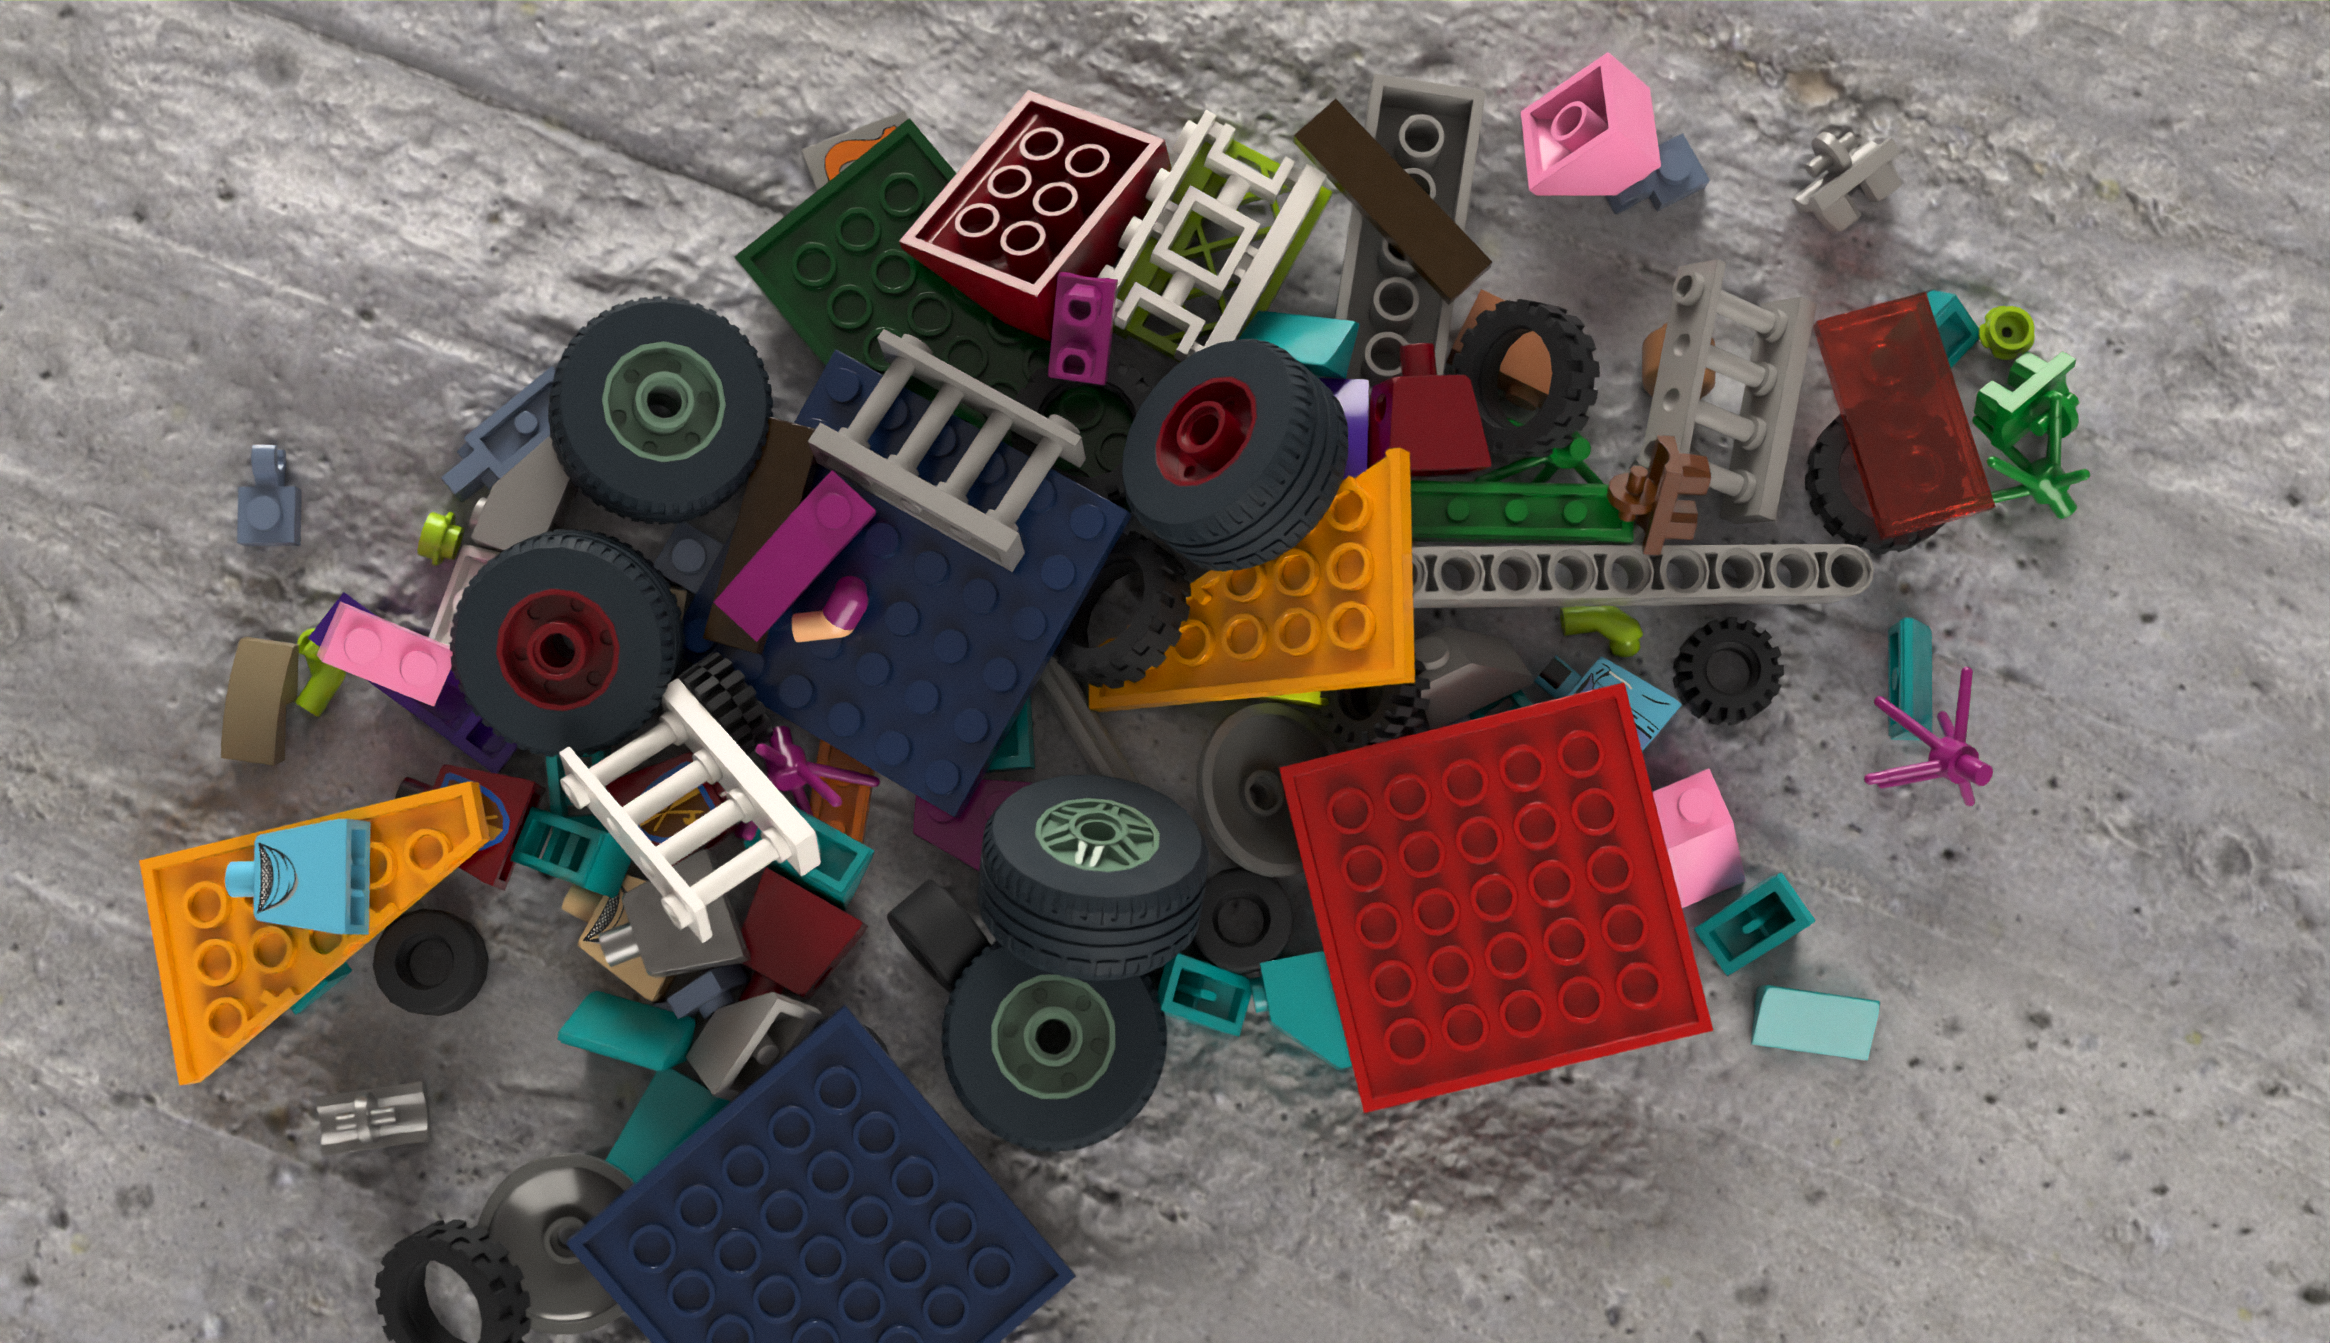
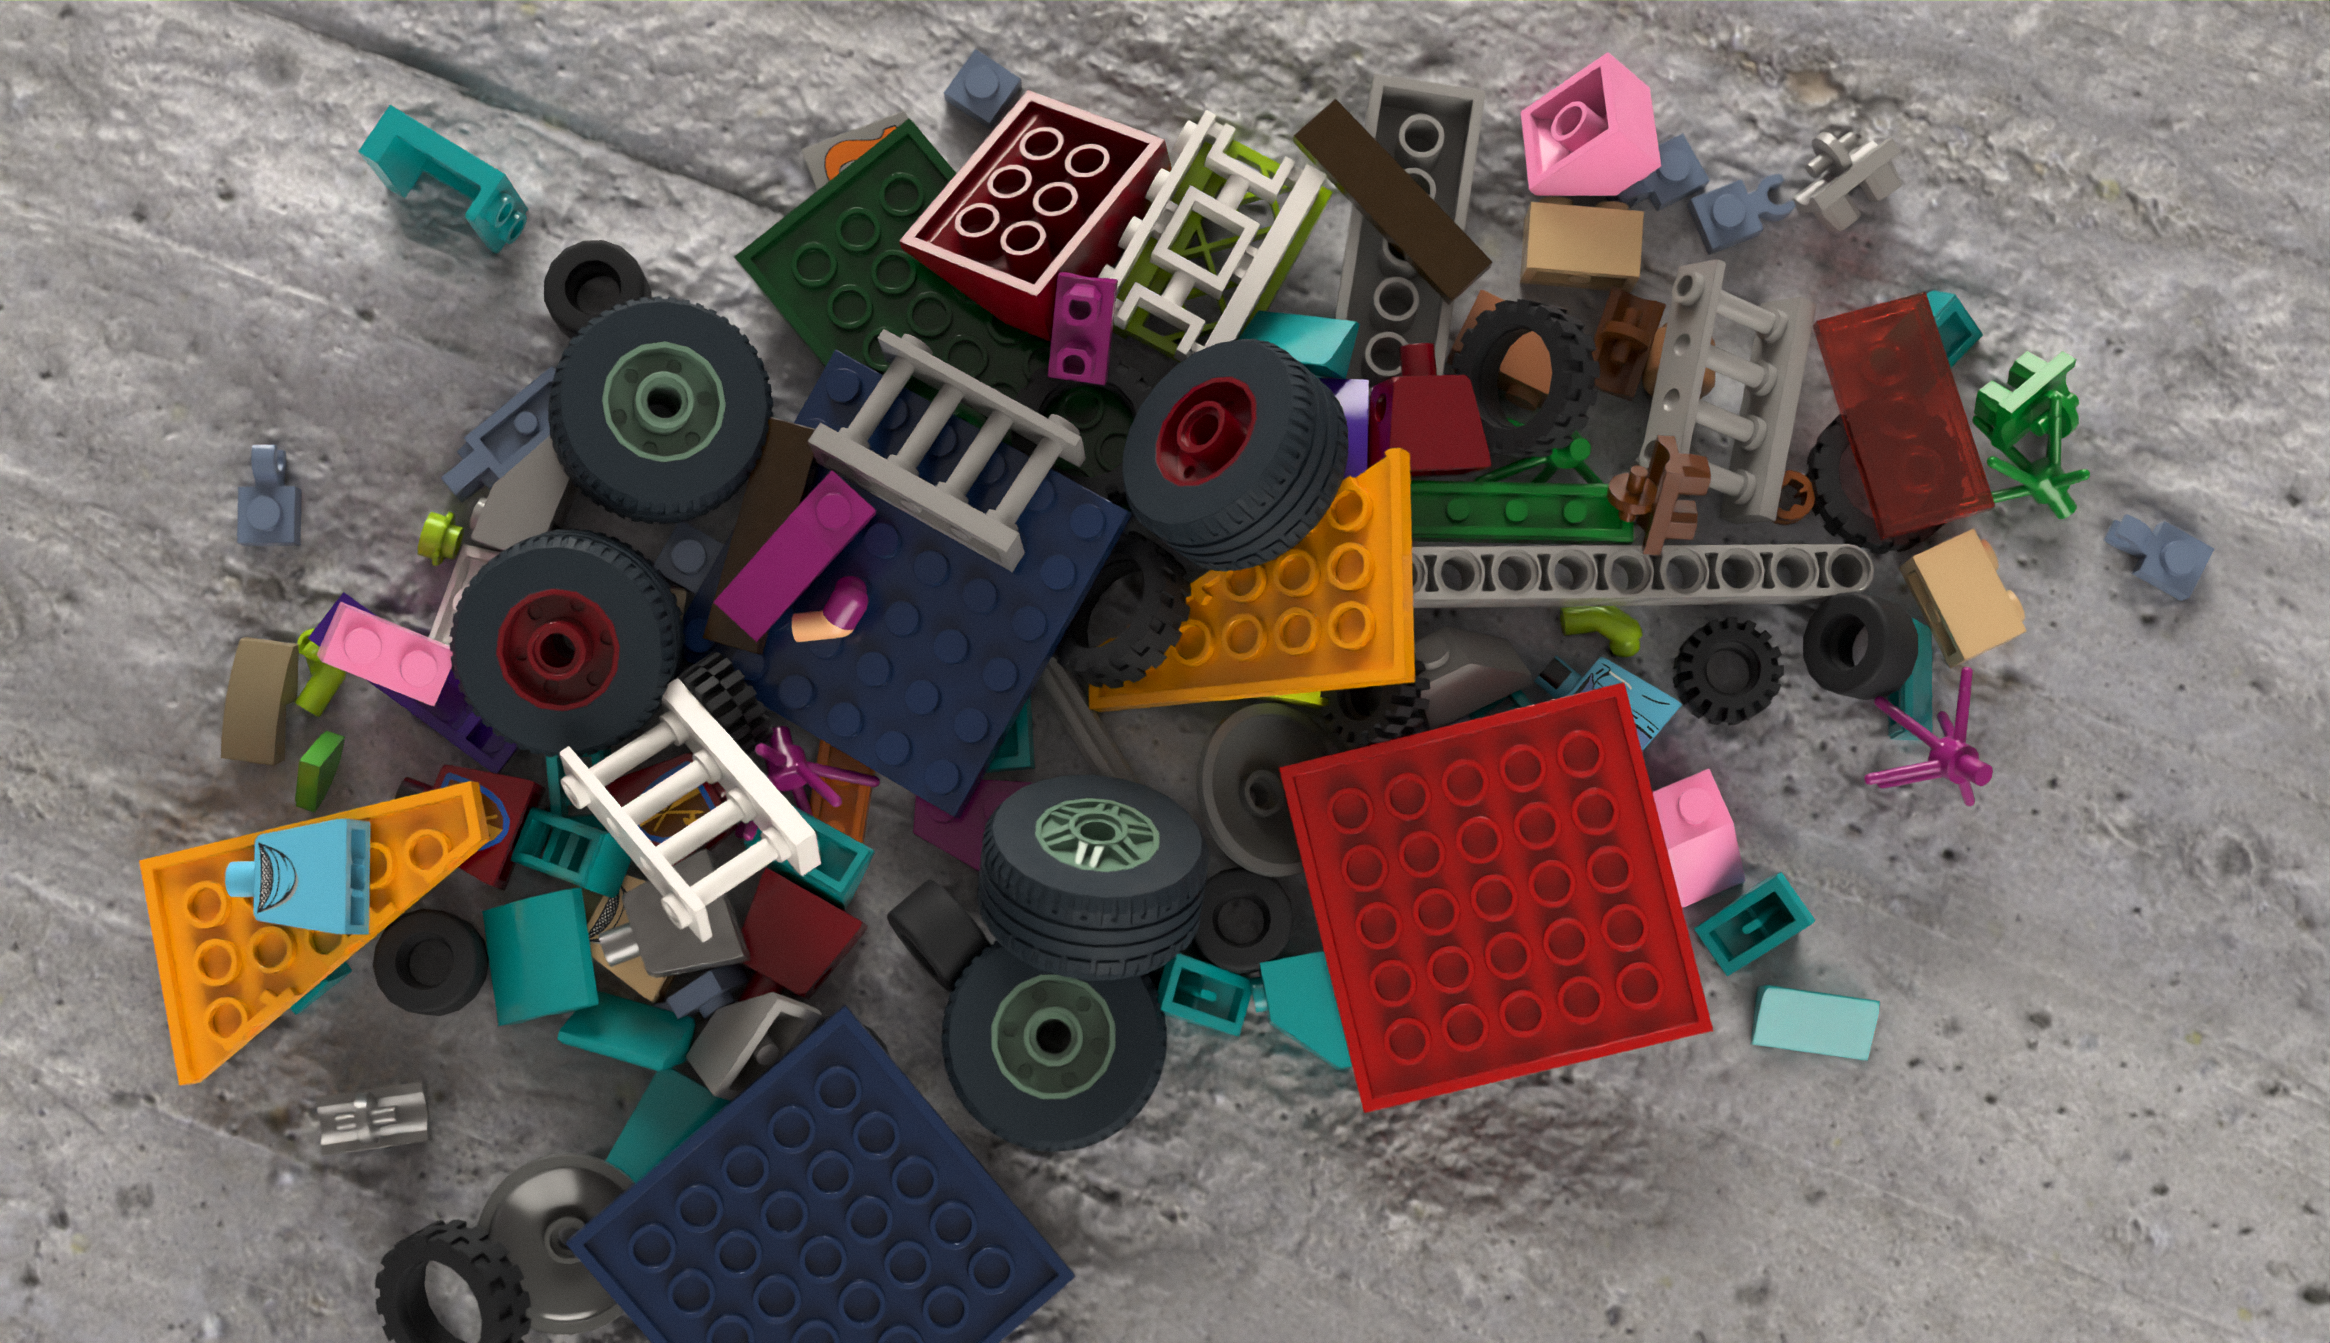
lime plate [1979,306,2035,360] -> none
none -> bright green tile [295,730,345,813]
none -> teal panel [358,105,529,254]
none -> teal slope [482,887,599,1026]
none -> black tyre [544,240,652,340]
none -> sand blue plate [944,49,1022,130]
none -> tan brick [1520,197,1644,292]
none -> reddish brown hips [1592,286,1666,402]
none -> sand blue plate [1687,174,1796,255]
none -> dark orange bush [1772,470,1815,526]
none -> black tyre [1803,591,1918,700]
none -> tan brick [1898,528,2027,669]
none -> sand blue plate [2104,514,2214,601]

